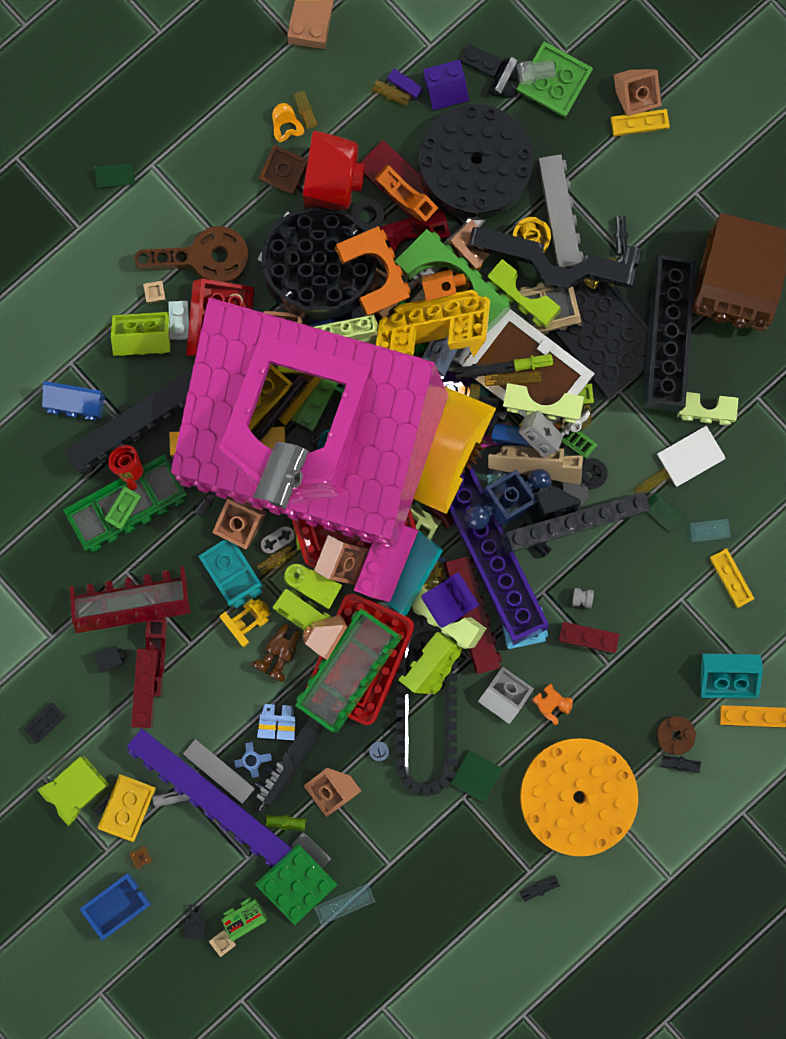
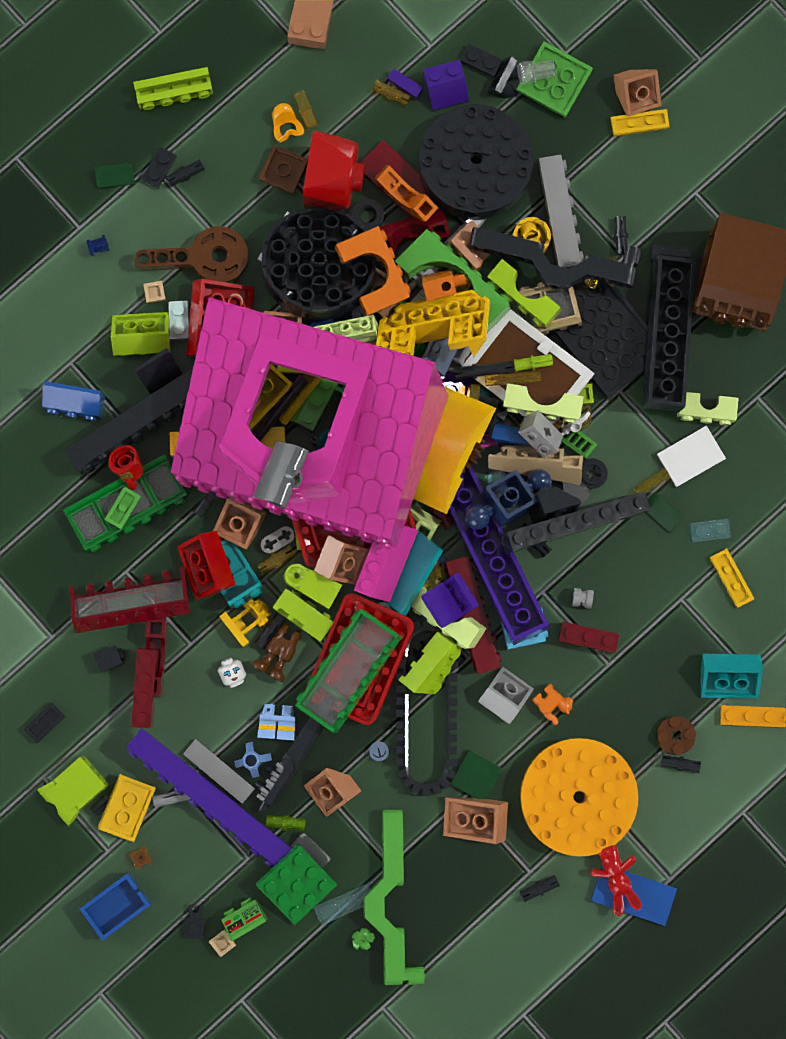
slope [303,615,347,660] -> none
none -> clear blue bush [86,234,110,256]
none -> lime brick [133,67,213,110]
none -> black slope [134,348,183,395]
none -> black plate [142,147,177,189]
none -> black pin [166,159,205,187]
none -> red slope [177,531,236,601]
none -> white head [218,657,246,688]
none -> black pin [254,612,286,650]
none -> bright green plant [352,928,375,950]
none -> bright green beam [363,809,425,985]
none -> nougat slope [443,797,508,844]
none -> red animal [590,845,642,916]
none -> blue tile [591,864,677,926]
none -> black axle [650,244,691,261]

